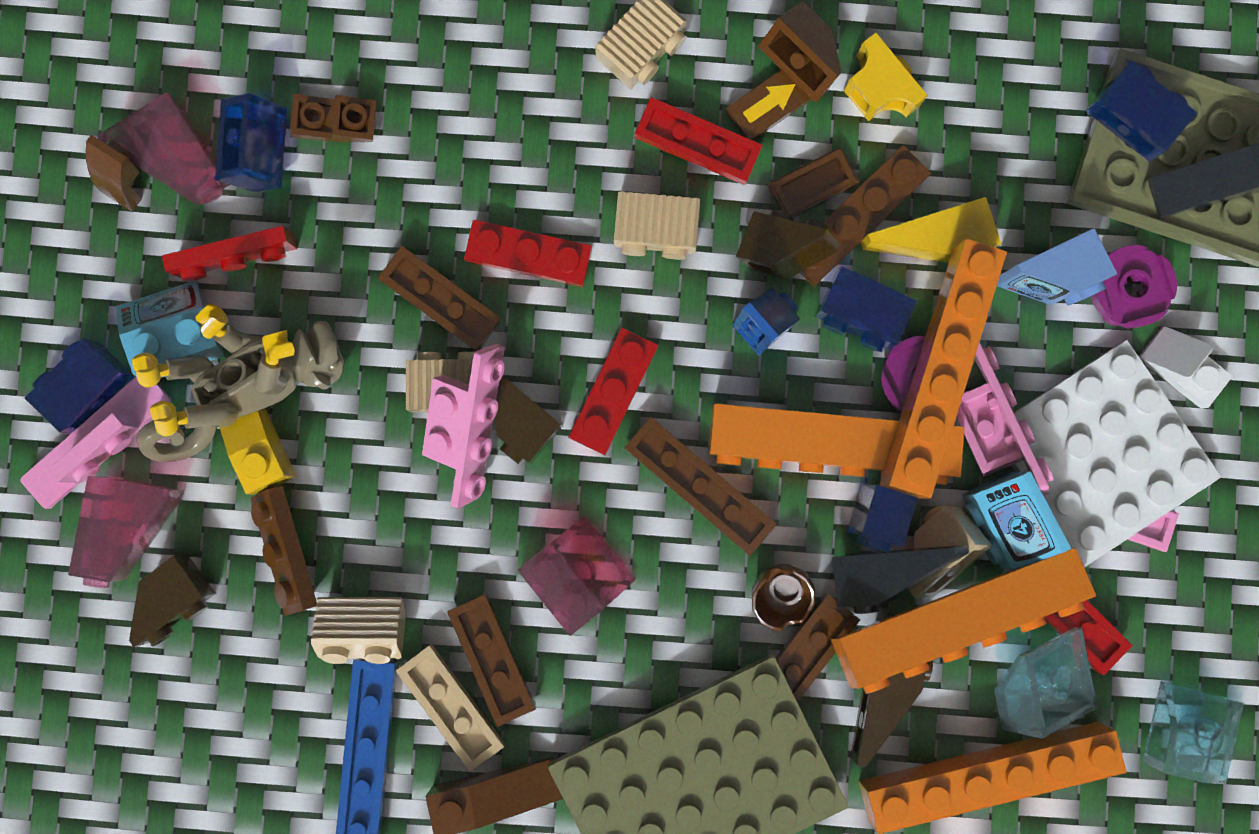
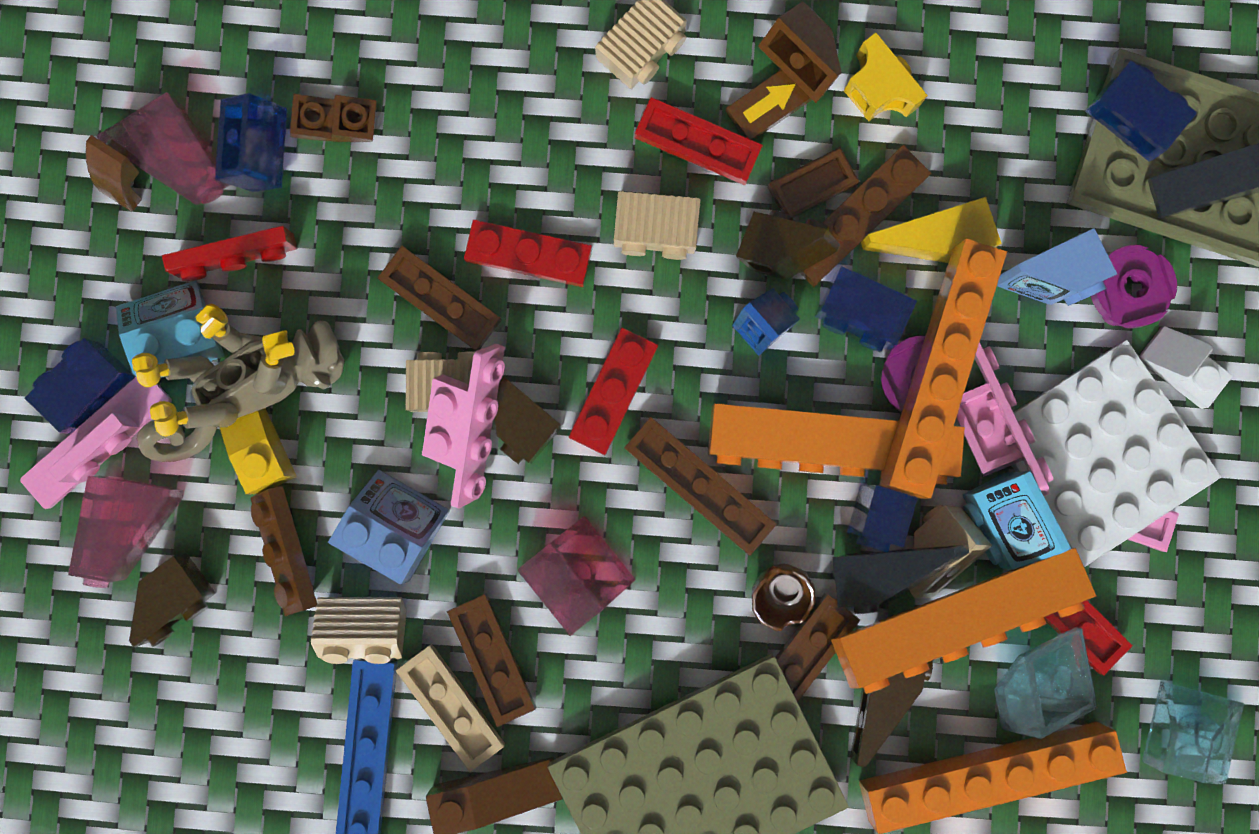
none -> medium blue slope [328,470,450,585]

